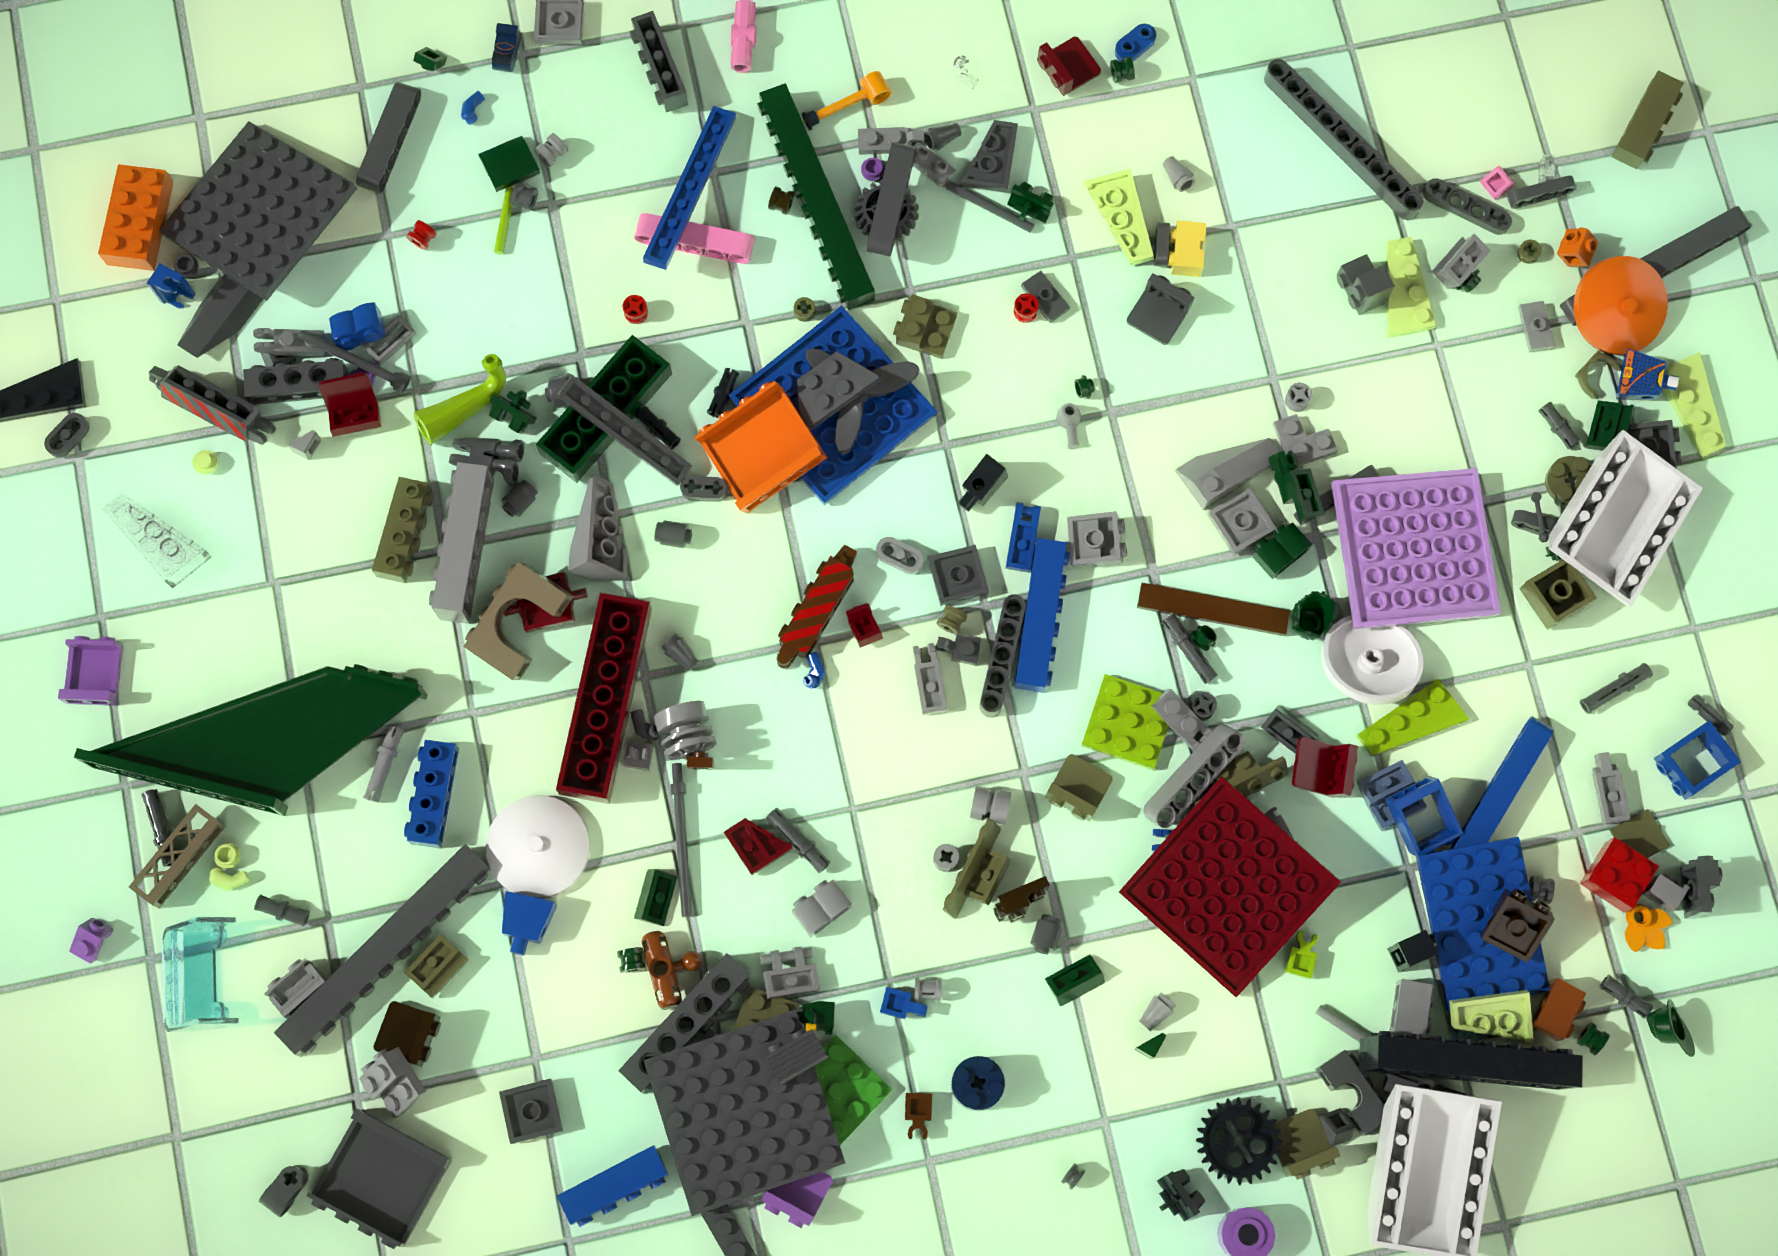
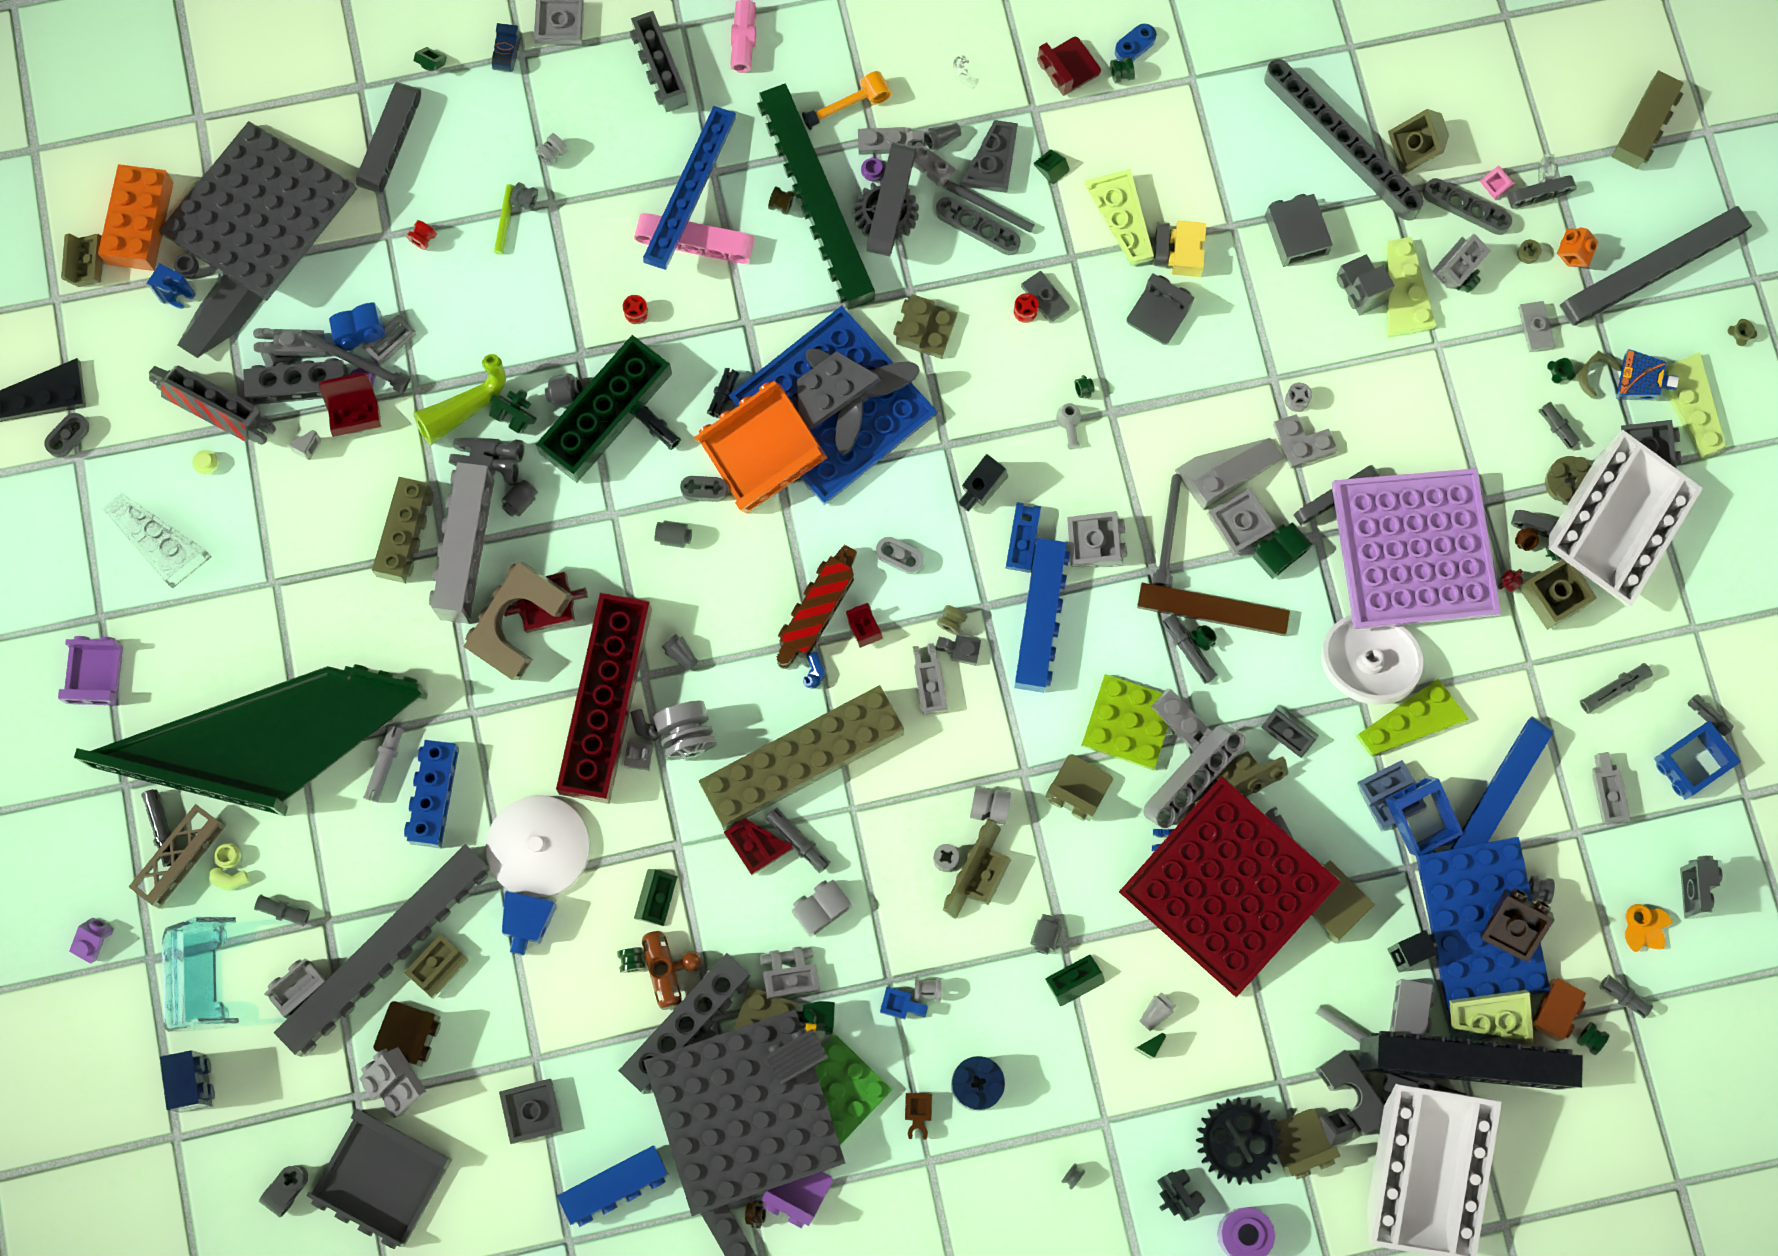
blue arm [461,90,485,125] -> none
dark green slope [478,135,540,192] -> none
dark grey plate [557,375,692,486] -> none
light grey wedge [568,474,628,580] -> none
dark grey bar [670,763,692,918] -> none
reddish brown plate [687,752,714,770] -> none
olive bush [793,297,815,322] -> none
dark grey plate [927,544,989,606] -> none
dark grey beam [979,594,1026,718] -> none
dark brown plate [993,876,1050,923] -> none
dark green hips [1007,182,1054,224] -> none
light grey cone [1162,156,1195,192] -> none
dark grey wheel [1189,692,1217,721] -> none
dark green plate [1268,450,1325,521] -> none
lime plate [1285,930,1318,980] -> none
dark green hair [1291,591,1337,641] -> none
dark red bracket [1292,737,1358,798] -> none
dark grey hinge [1531,492,1549,543] -> none
orange dish [1574,256,1668,355] -> none
red brick [1580,837,1659,913] -> none
dark green plate [1586,400,1635,451] -> none
olive piece [1609,809,1670,858] -> none
light grey brick [1642,874,1690,912] -> none
dark green piece [1646,999,1695,1057] -> none
none -> olive bracket [61,233,103,287]
none -> dark blue brick [160,1050,215,1113]
none -> olive brick [698,685,904,830]
none -> dark brown plate [745,1200,766,1228]
none -> dark grey beam [936,197,1021,256]
none -> dark green slope [1033,149,1070,184]
none -> dark grey piece [1152,474,1181,588]
none -> dark grey brick [1265,193,1333,267]
none -> olive panel [1311,860,1375,944]
none -> olive slope [1388,109,1449,174]
none -> dark red plate [1498,569,1524,592]
none -> reddish brown plate [1515,527,1539,551]
none -> dark green plate [1547,358,1575,384]
none -> olive plate [1727,318,1757,346]

